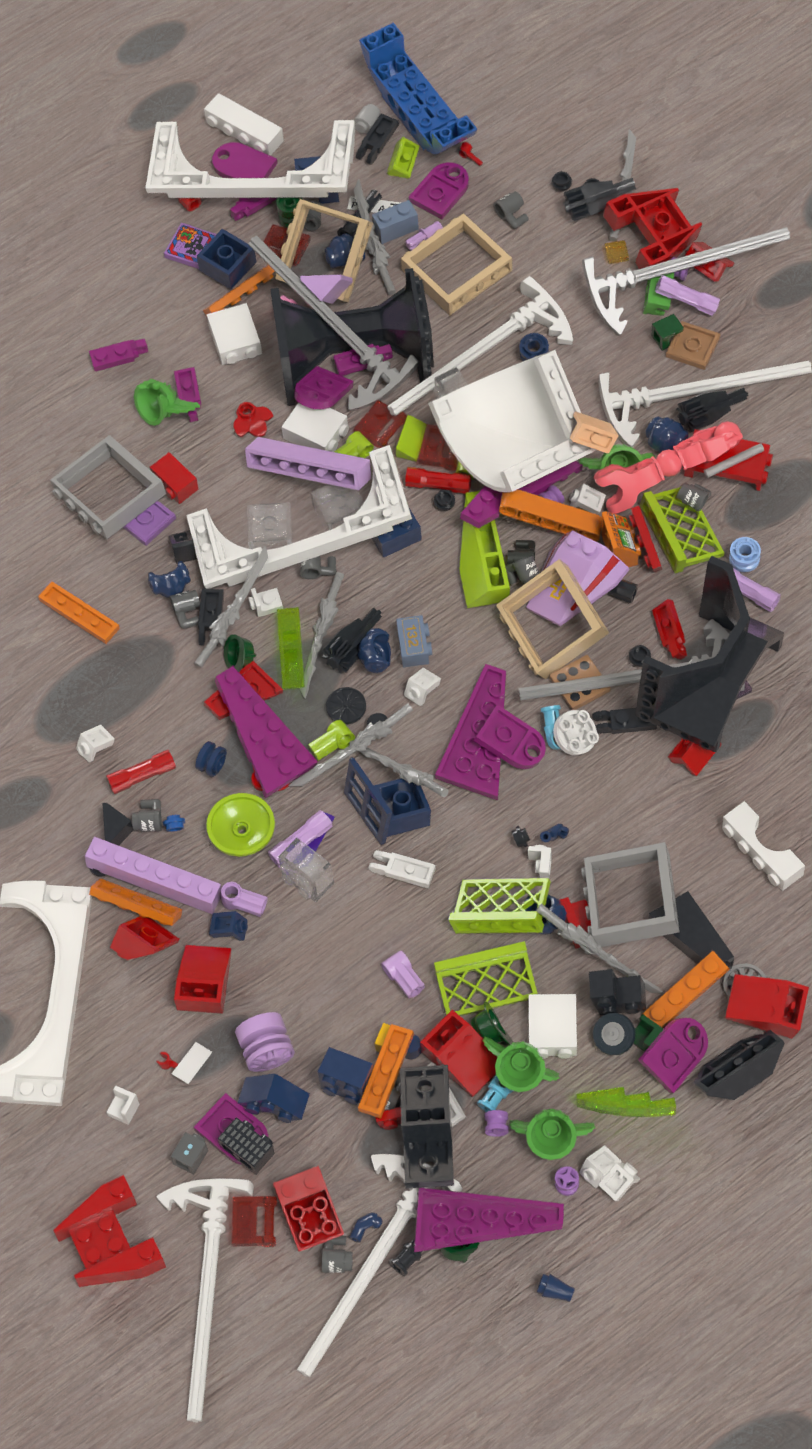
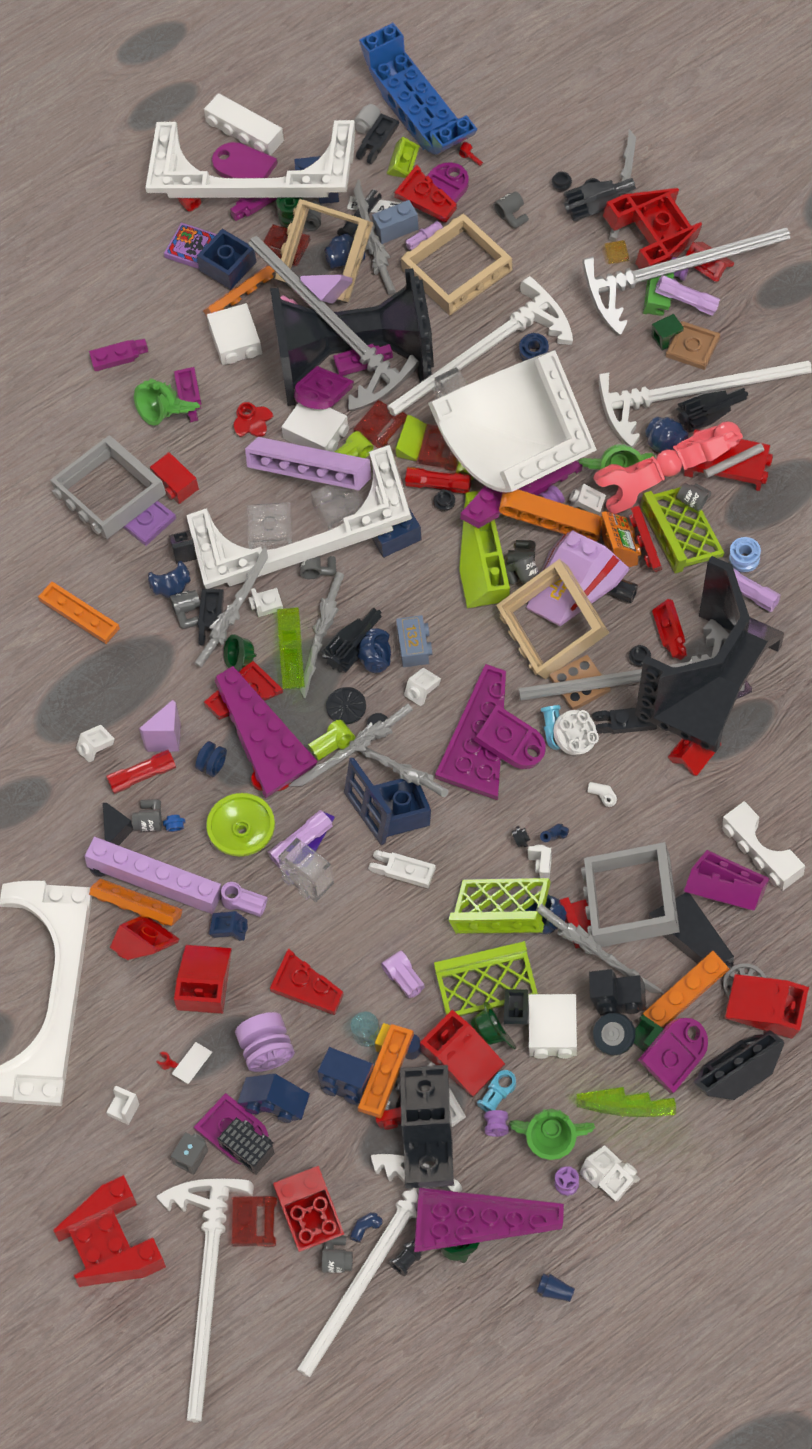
bright green helmet [483,1037,560,1092] -> none
light nougat panel [570,411,619,454] -> none
none -> lavender slope [139,700,181,752]
none -> red wing [270,948,344,1015]
none -> clear light blue piece [351,1011,381,1047]
none -> red wing [394,164,457,223]
none -> black slope [504,989,528,1026]
none -> white arm [588,782,617,807]
none -> magenta wedge [684,850,770,911]

